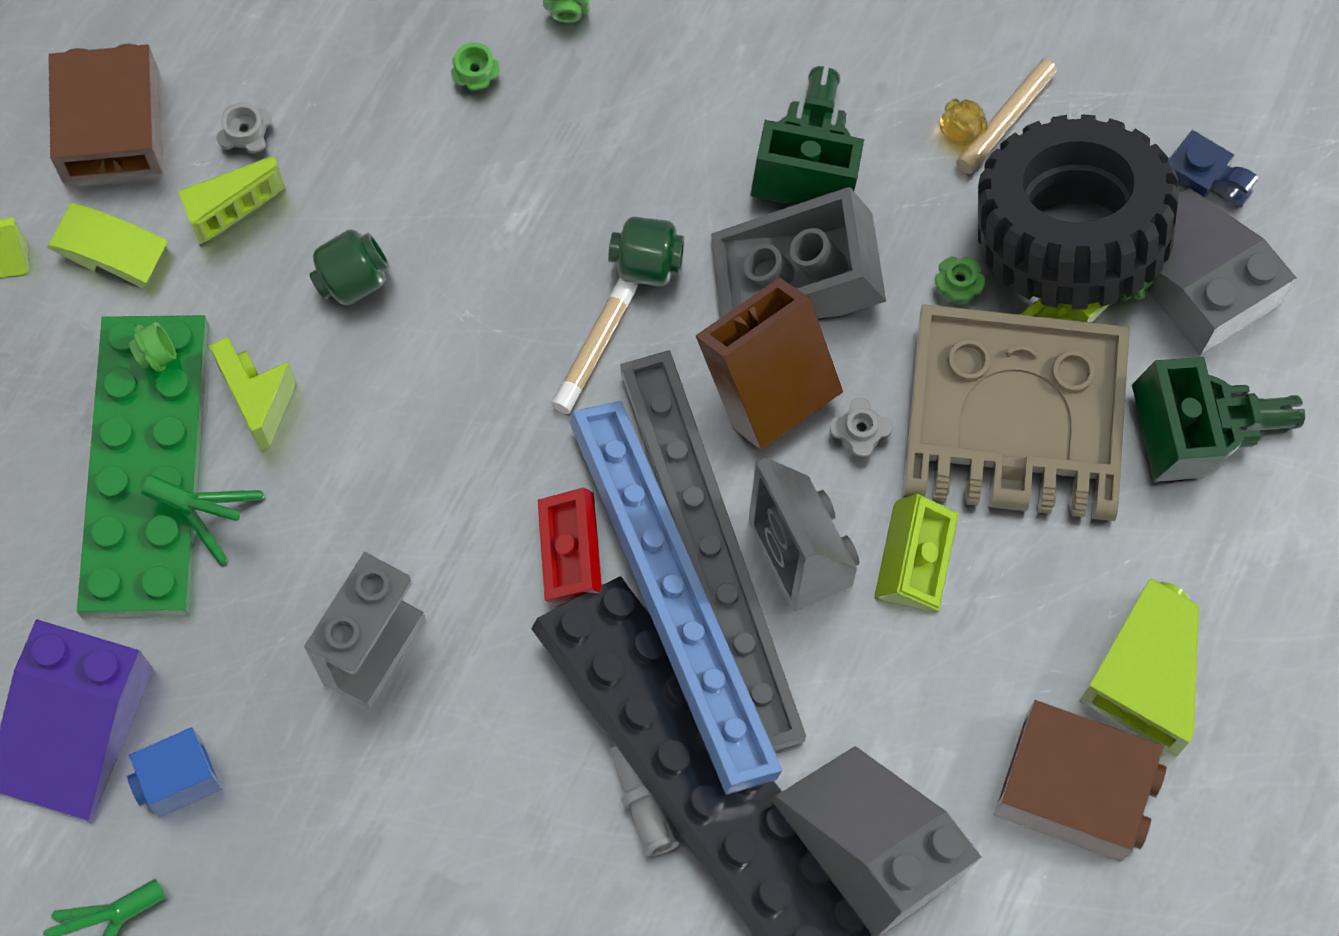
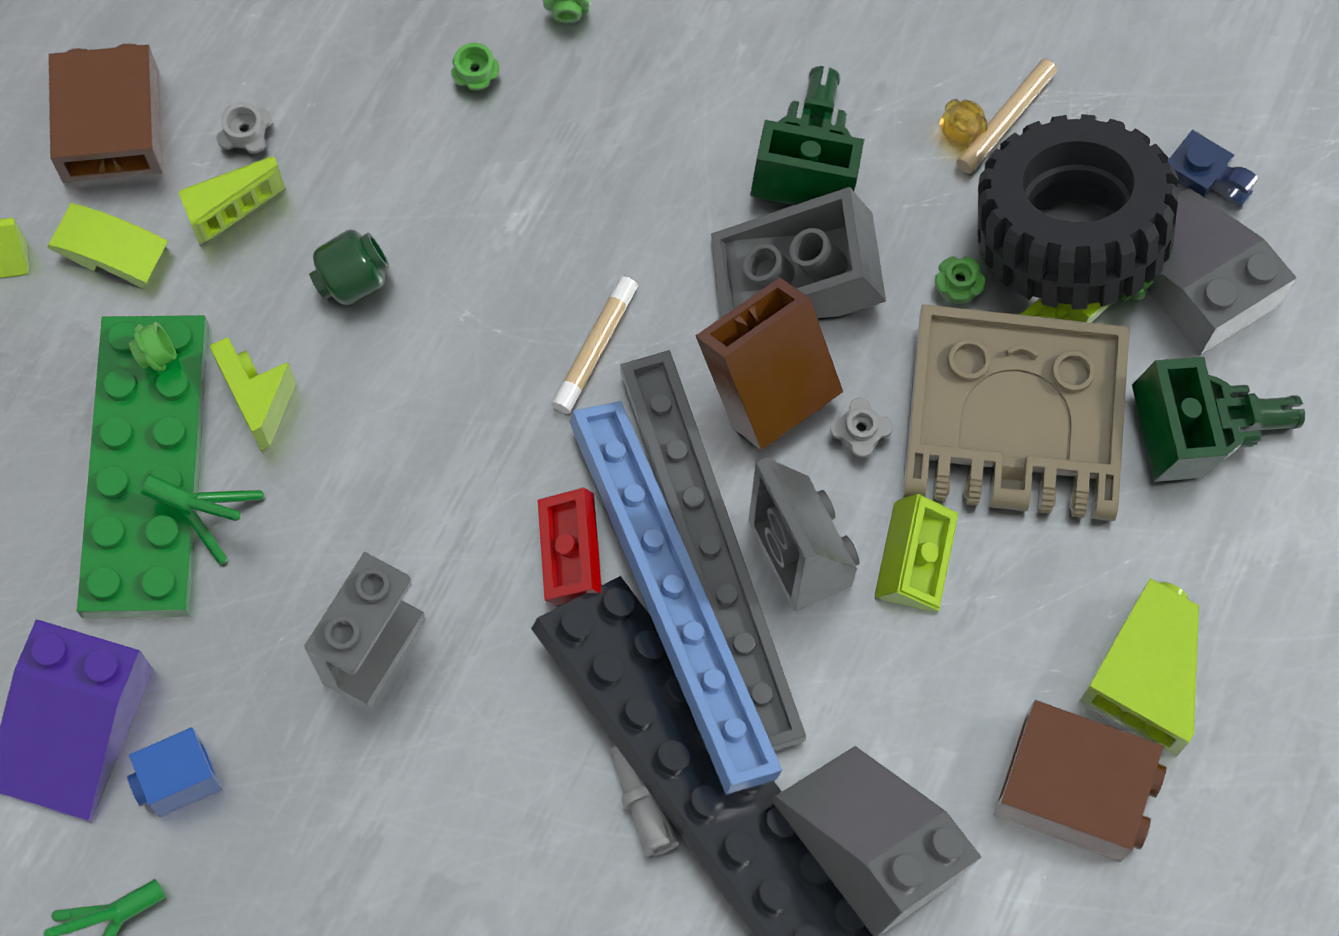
dark green head [608,217,685,287] -> none

